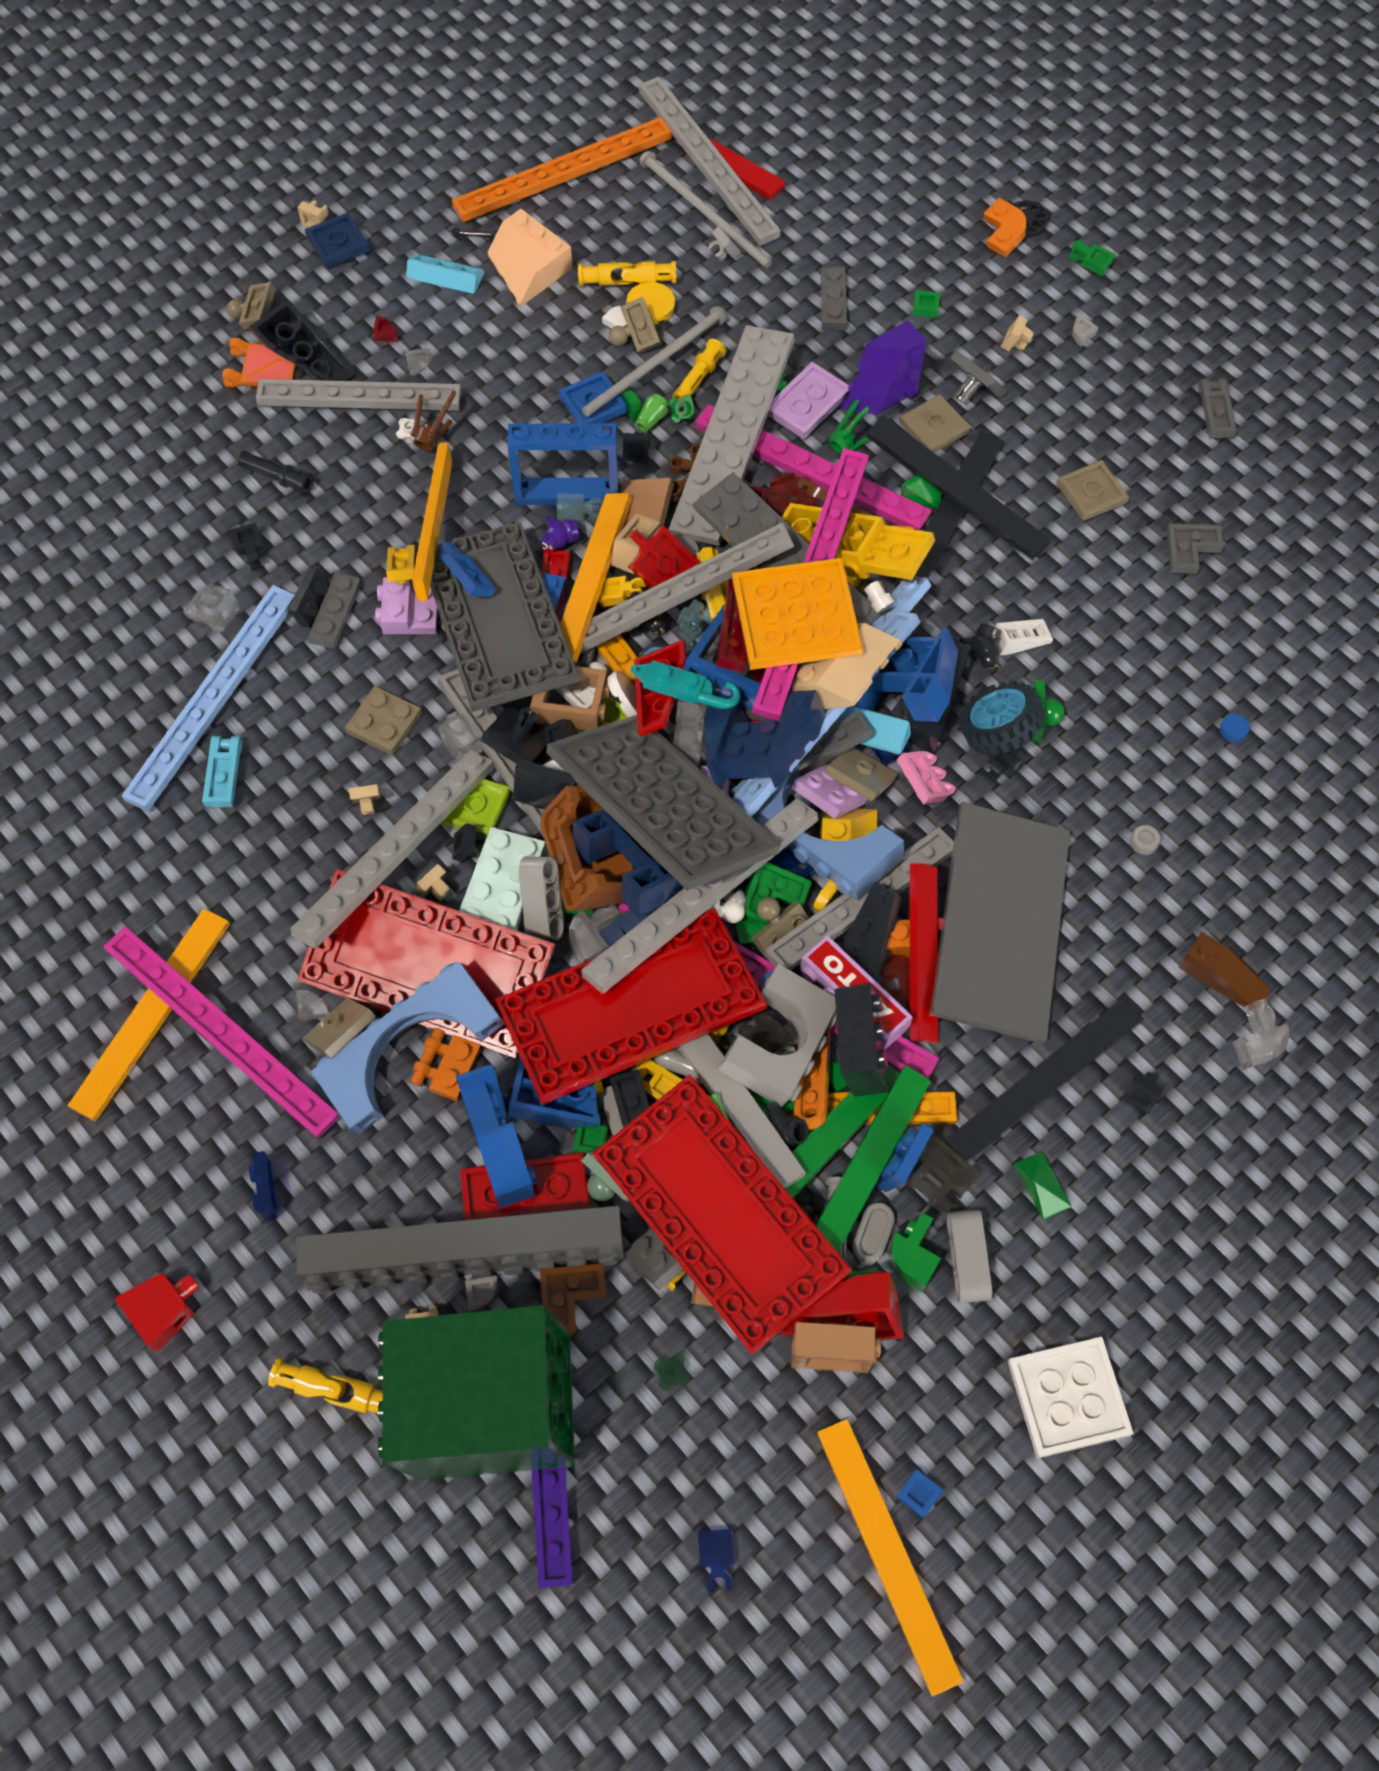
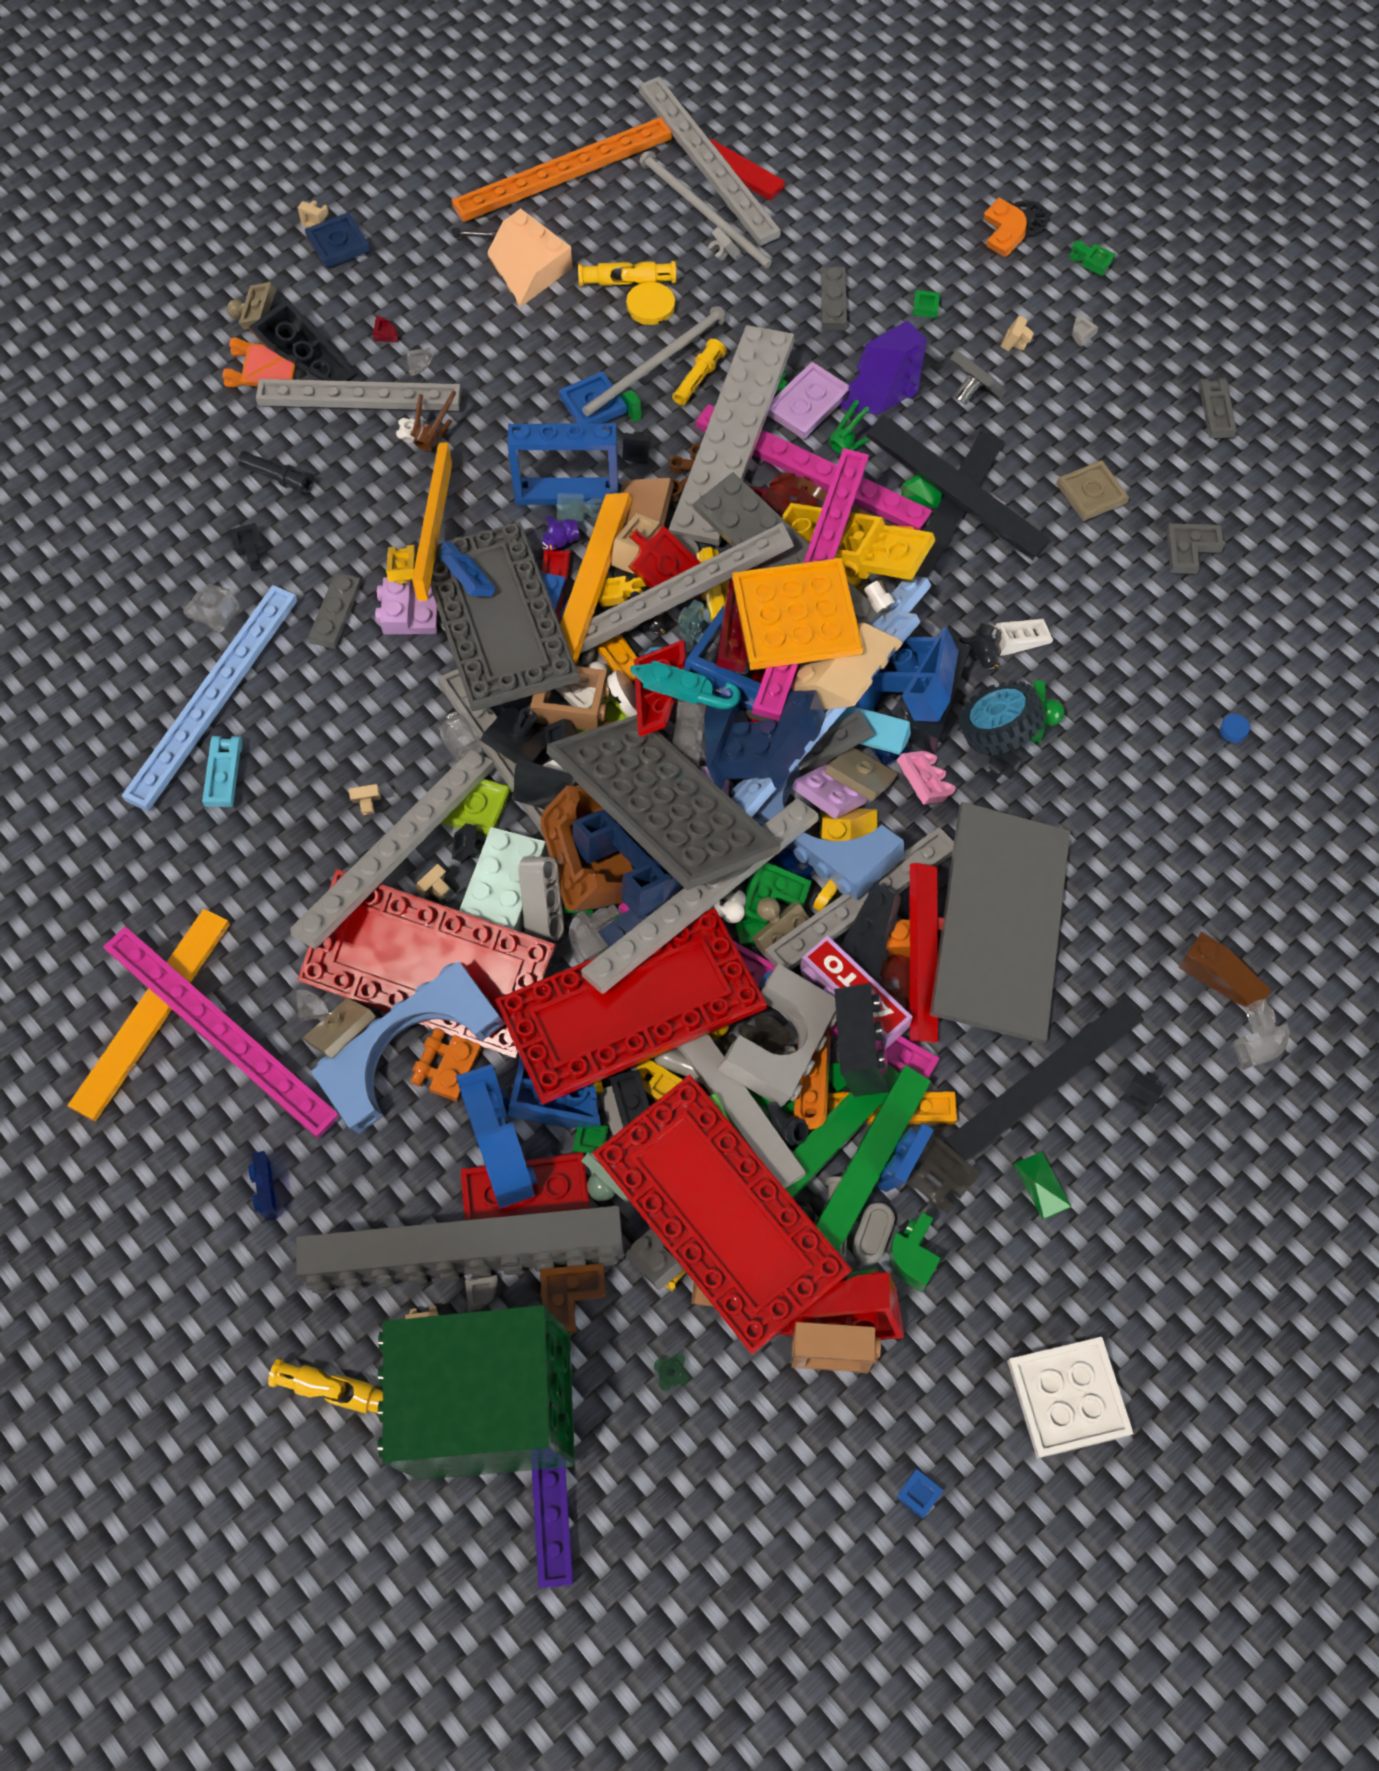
red torso [115,1273,200,1353] -> none
black plate [288,568,330,627] -> none
dark tan plate [345,686,422,756] -> none
medium azure slope [406,254,484,294] -> none
white tile [602,306,627,328] -> none
dark tan plate [609,297,662,355] -> none
bright green cone [635,394,669,433] -> none
green plate [668,395,695,423] -> none
clear blue plate [698,1529,734,1593] -> none
light orange tile [817,1419,964,1697] -> none
dark tan plate [899,394,971,453] -> none
light grey beam [947,1210,992,1303] -> none
light grey tile [1130,825,1161,855] -> none

